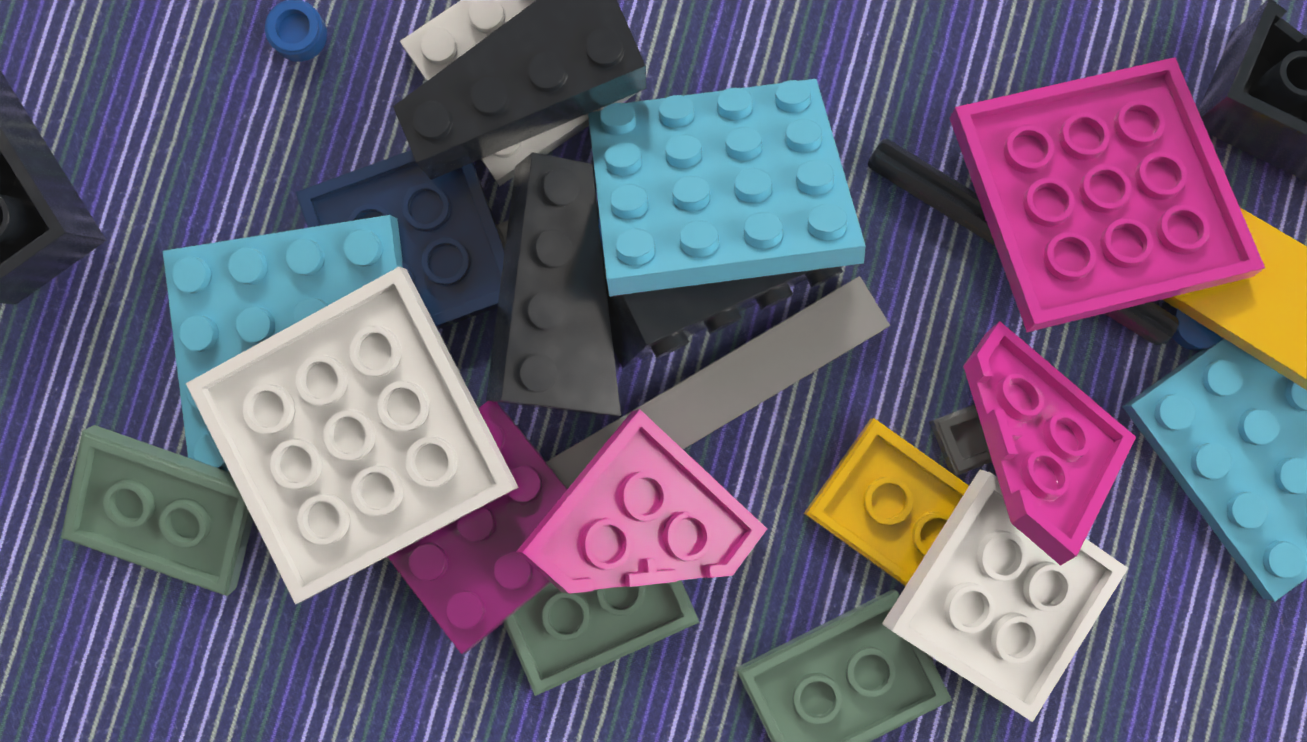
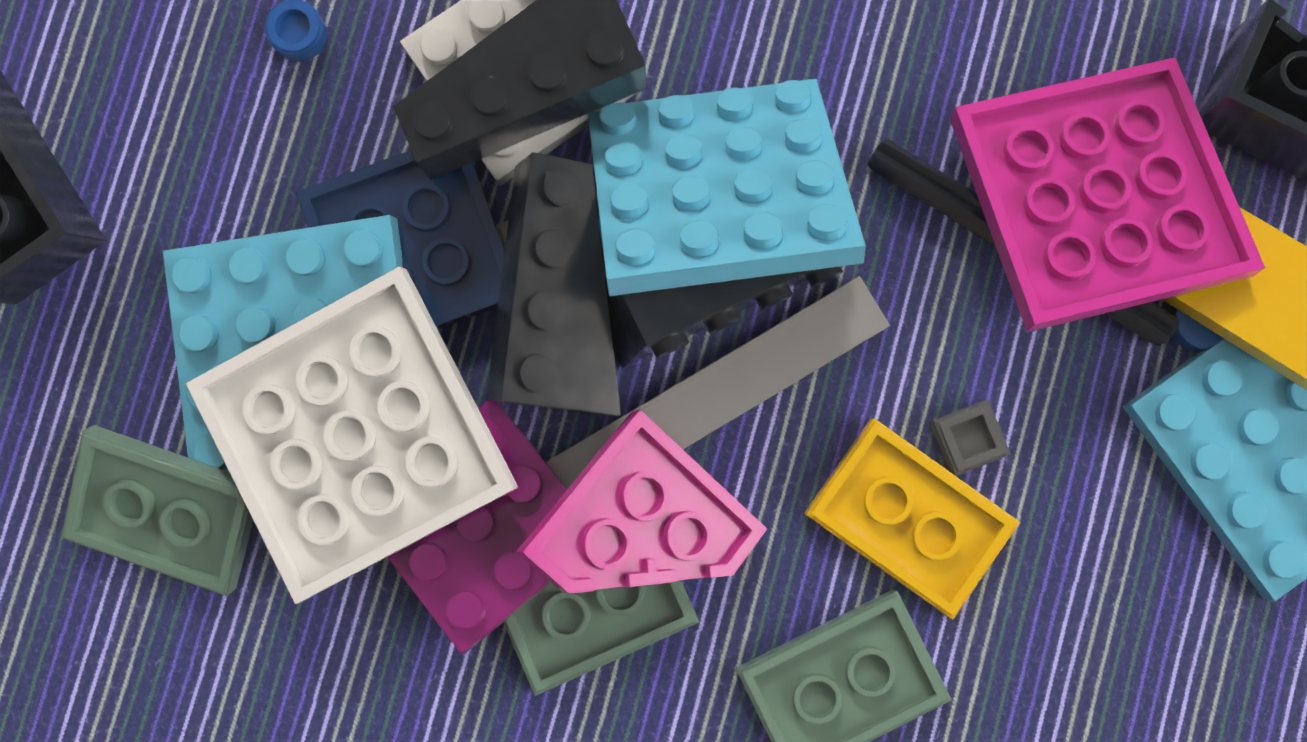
white plate [882,469,1128,722] -> none
dark pink plate [963,321,1136,566] -> none

